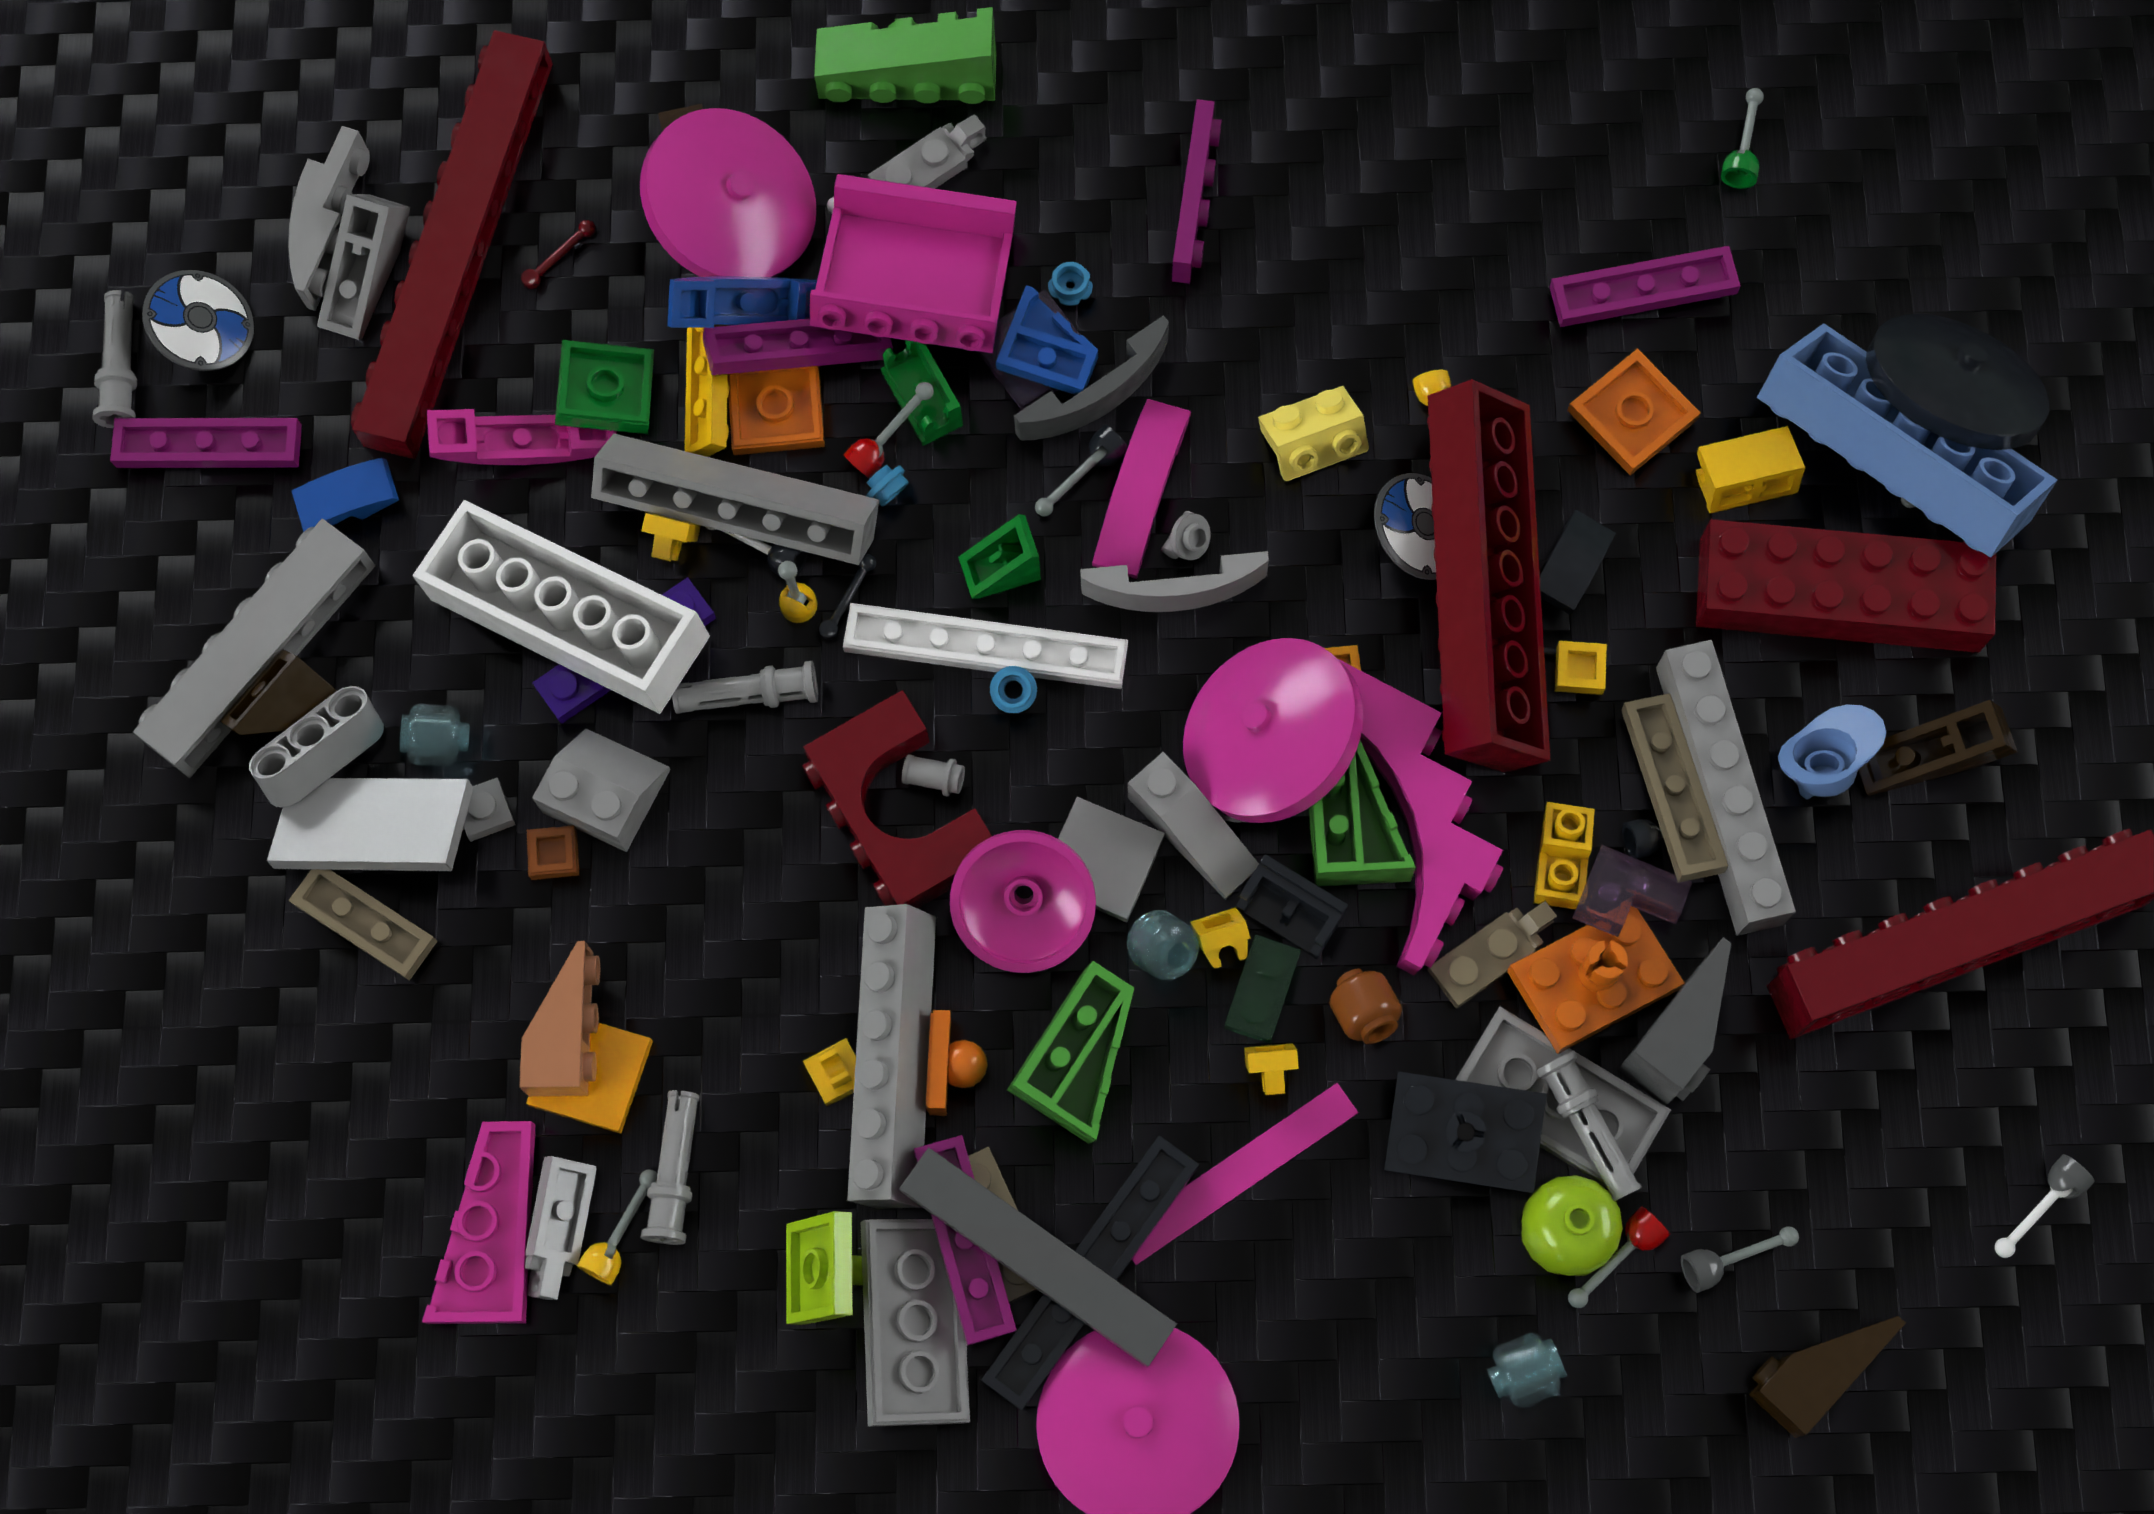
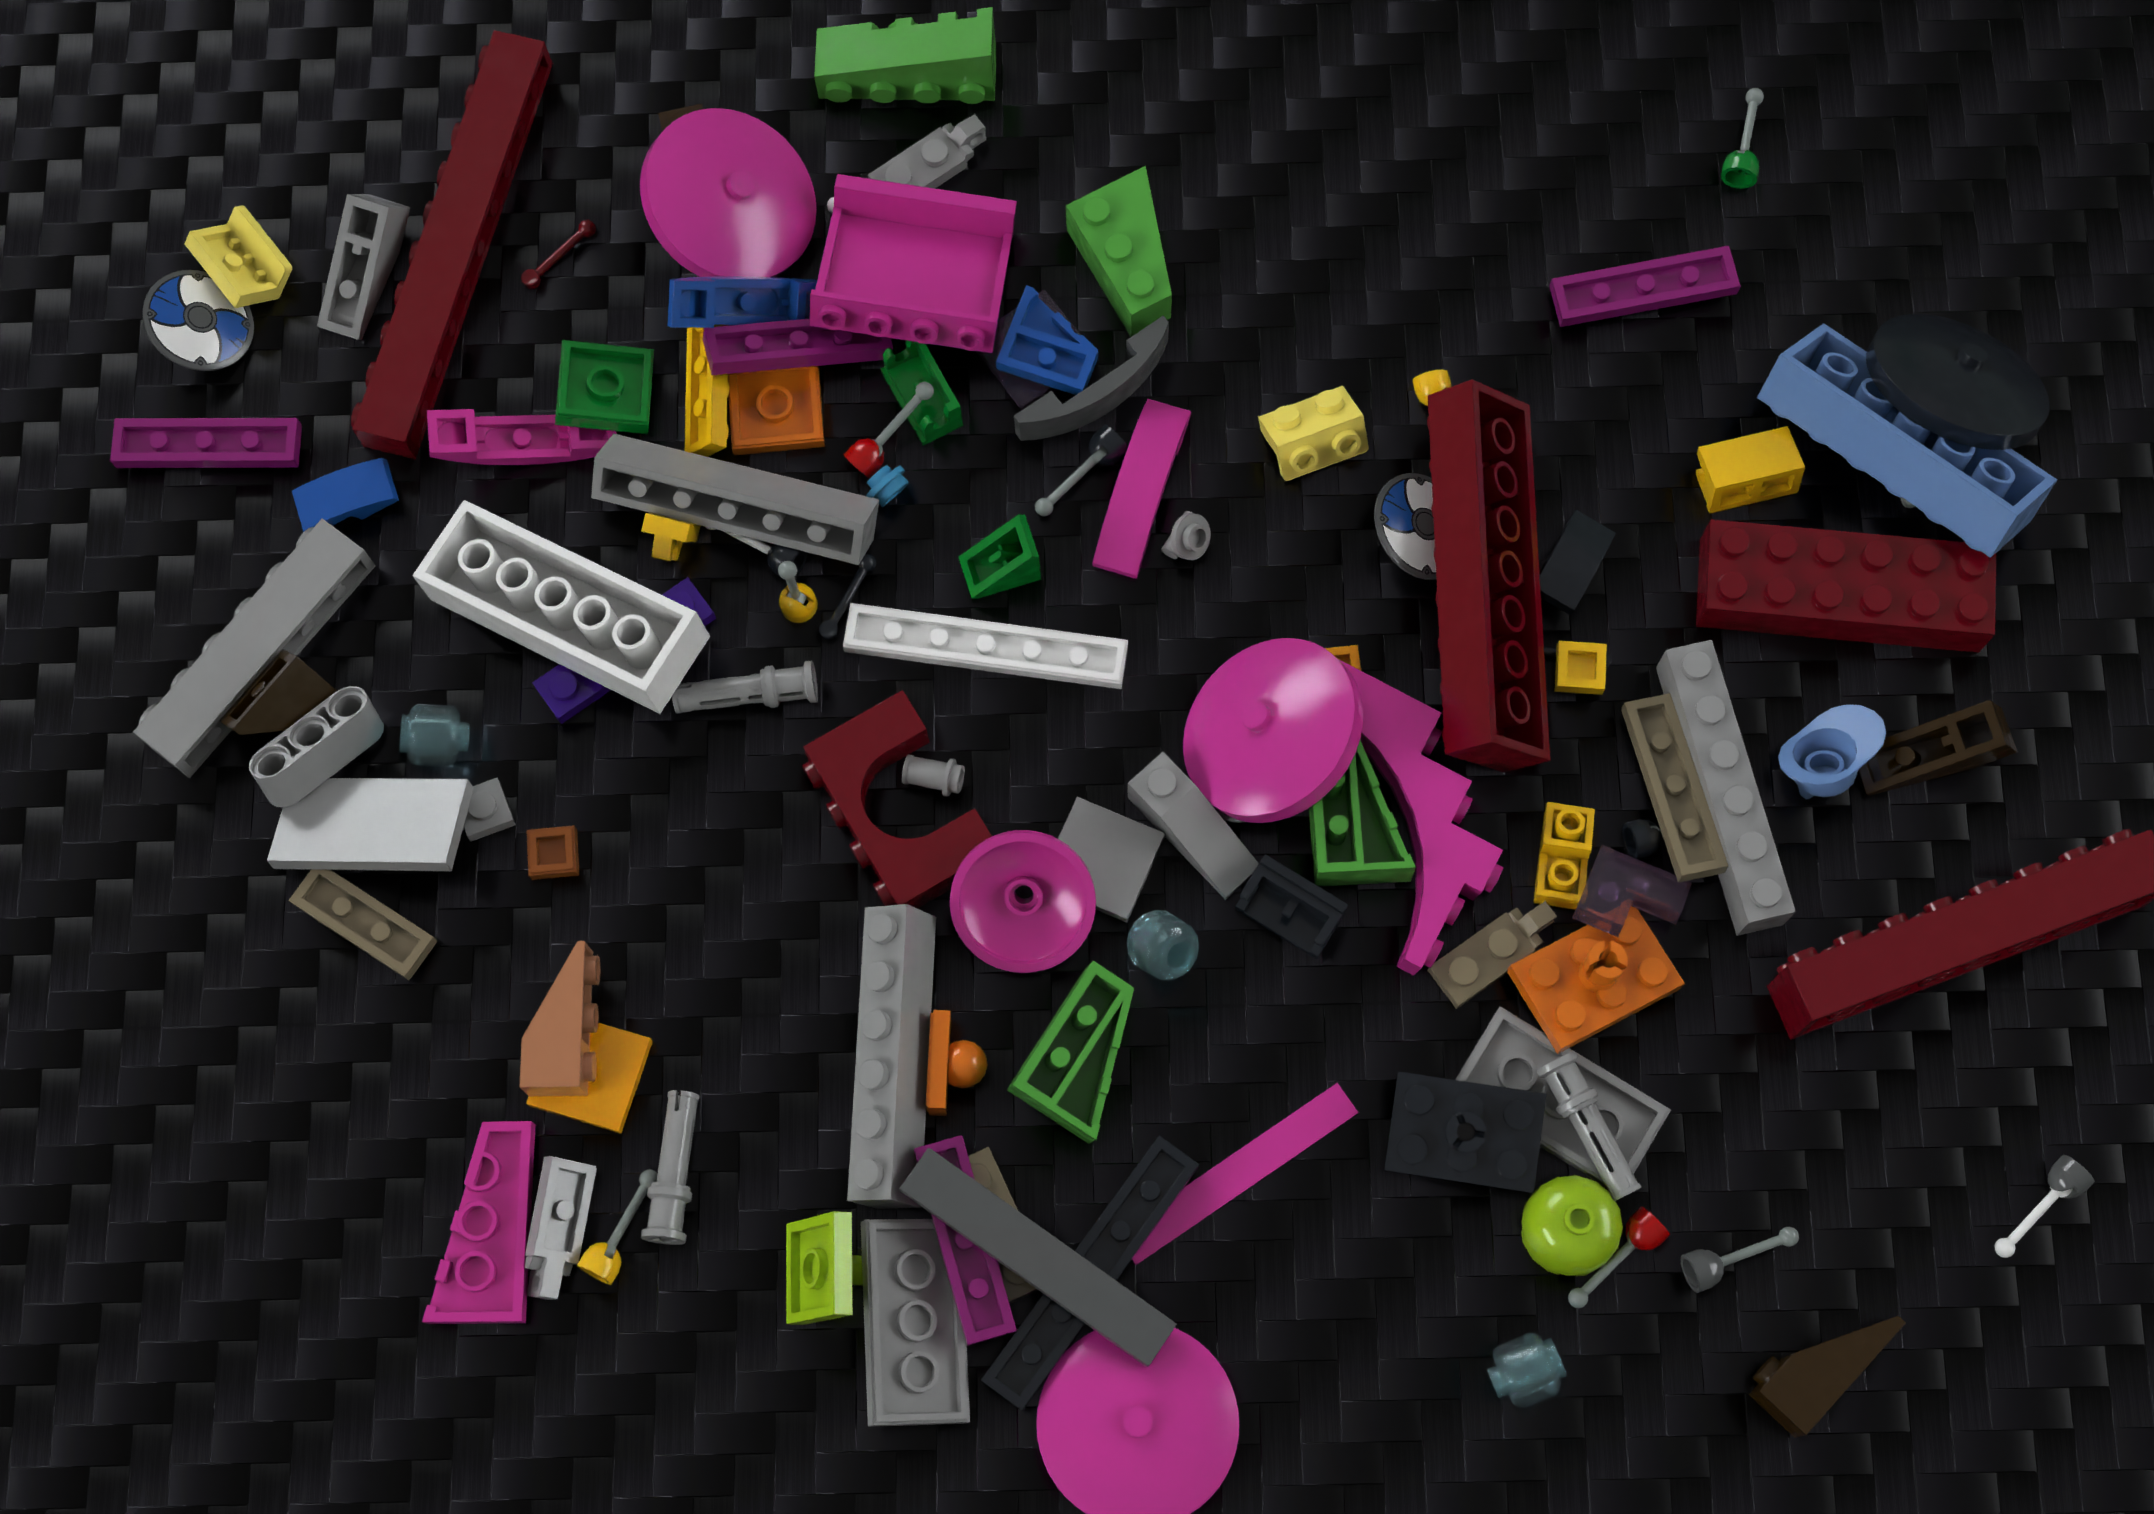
light grey pin [93,290,137,428] -> none
light grey slope [288,126,370,311] -> none
light grey slope [532,729,671,852] -> none
yellow tile [803,1038,856,1107] -> none
dark azure plate [990,666,1037,713] -> none
dark azure plate [1048,262,1093,306] -> none
light grey slope [1080,551,1269,612] -> none
magenta plate [1172,99,1222,284] -> none
yellow tile [1190,907,1251,968] -> none
clear green plate [1224,935,1301,1044] -> none
yellow tile [1244,1043,1299,1095] -> none
dark orange head [1329,969,1402,1044] -> none
orange plate [1567,348,1701,476] -> none
dark grey slope [1617,937,1731,1106] -> none
none -> light yellow bracket [184,205,292,308]
none -> bright green wedge [1066,166,1172,337]

